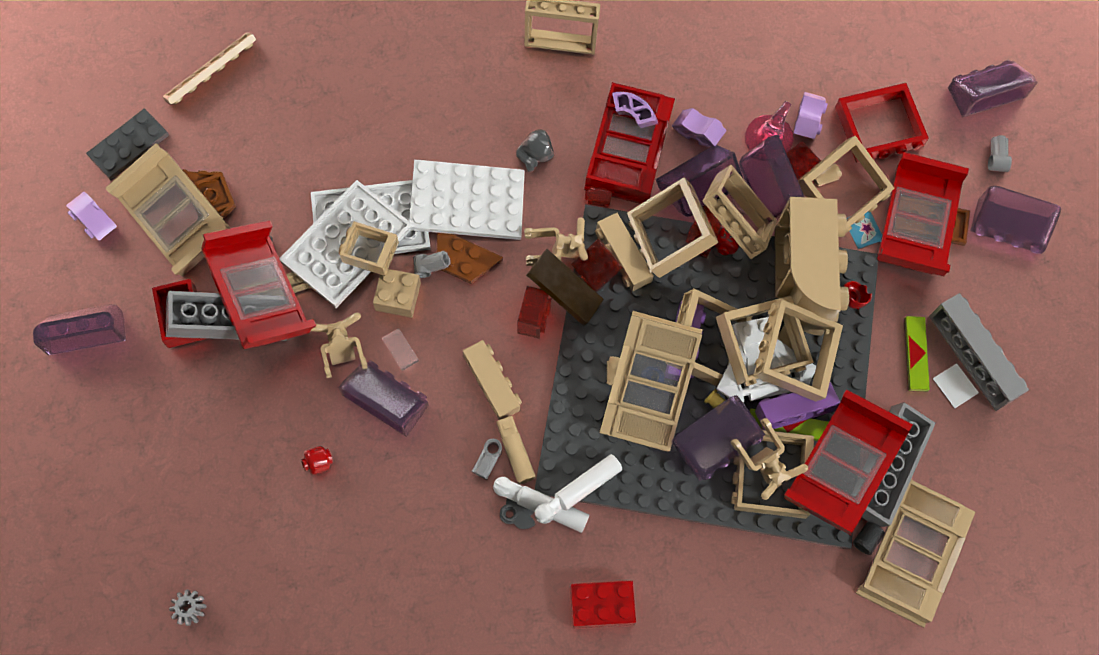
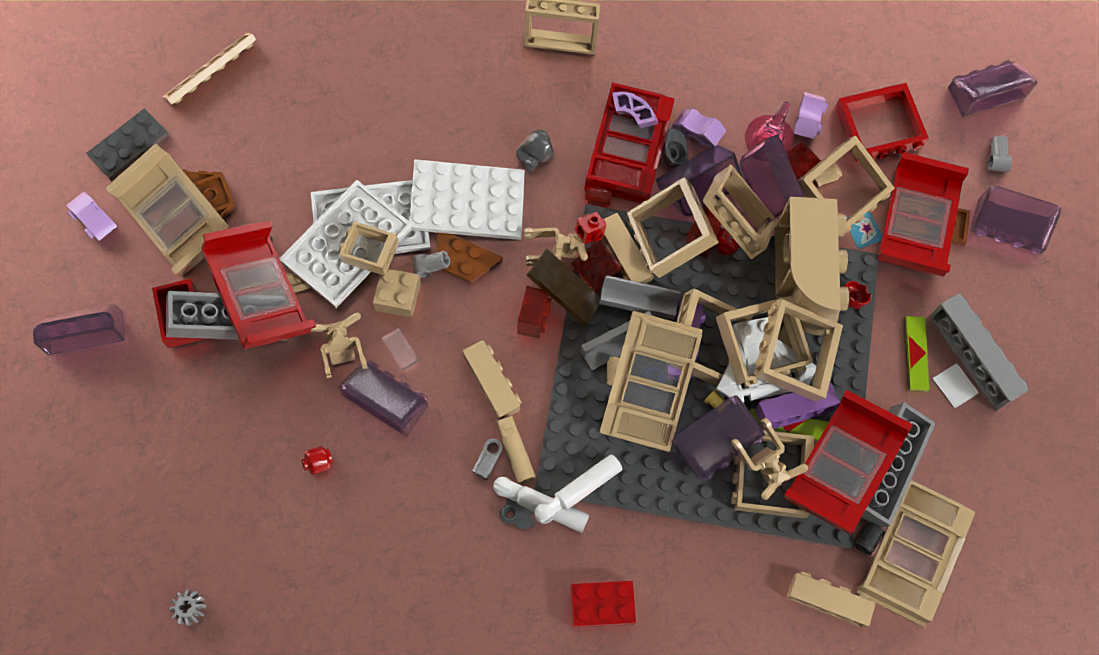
none -> red brick [575,212,607,245]
none -> light grey panel [580,311,652,370]
none -> light grey panel [599,276,681,320]
none -> dark grey piece [661,128,688,166]
none -> tan brick [786,571,876,628]

